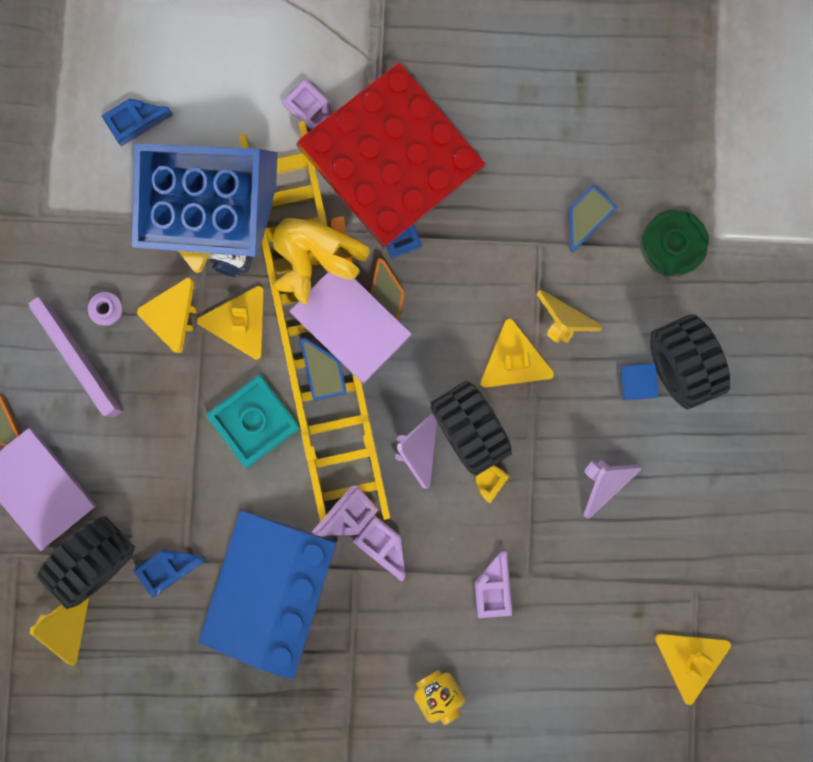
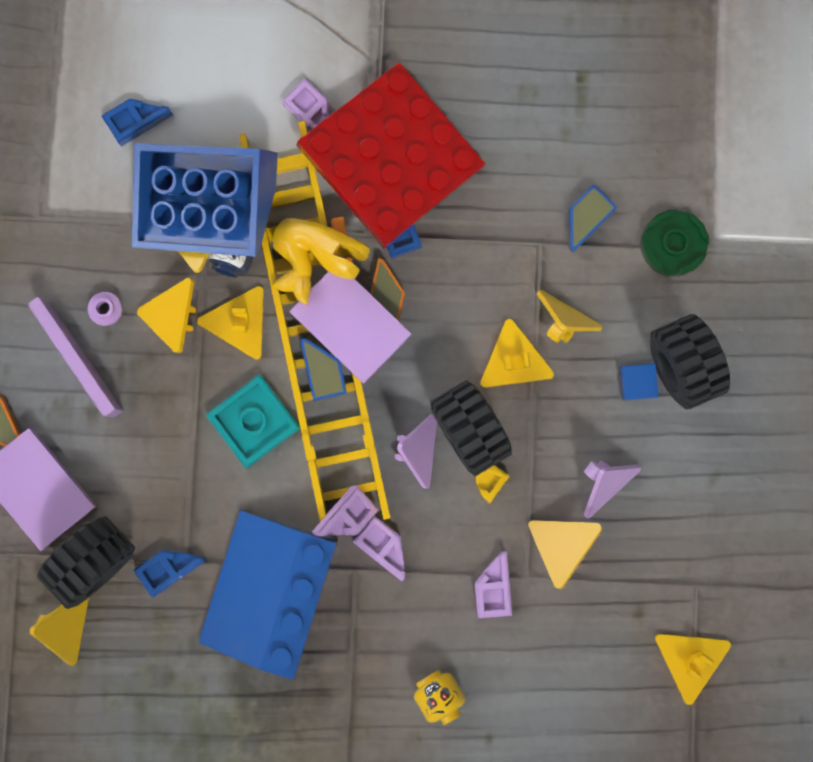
none -> yellow piece [528,520,602,589]

